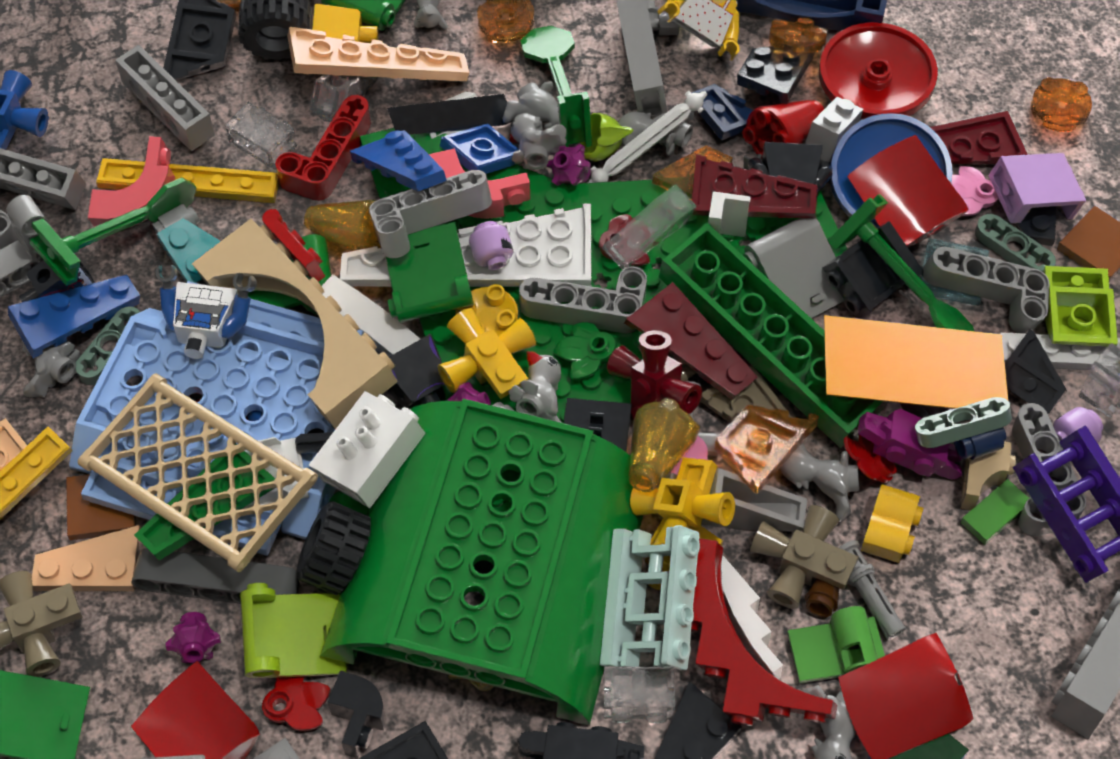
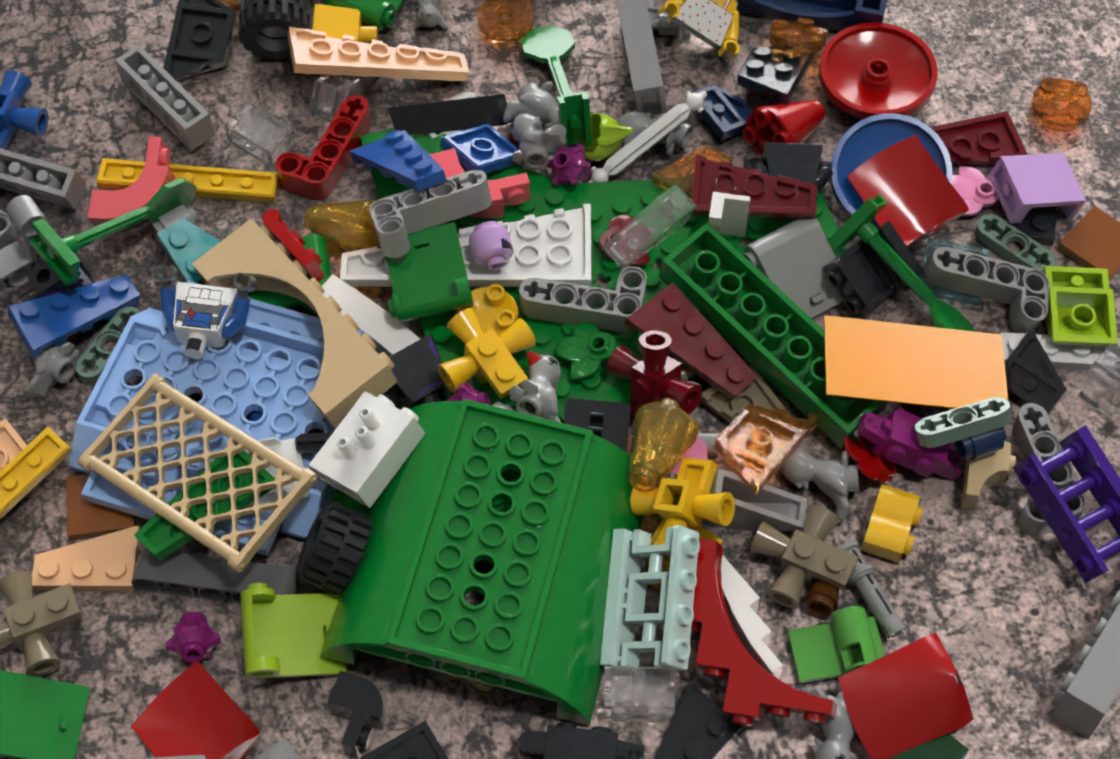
red plate [262,676,330,731] -> none
light grey brick [805,97,863,162] -> none
bright green tile [961,479,1029,545] -> none
lavender head [1053,407,1103,443] -> none

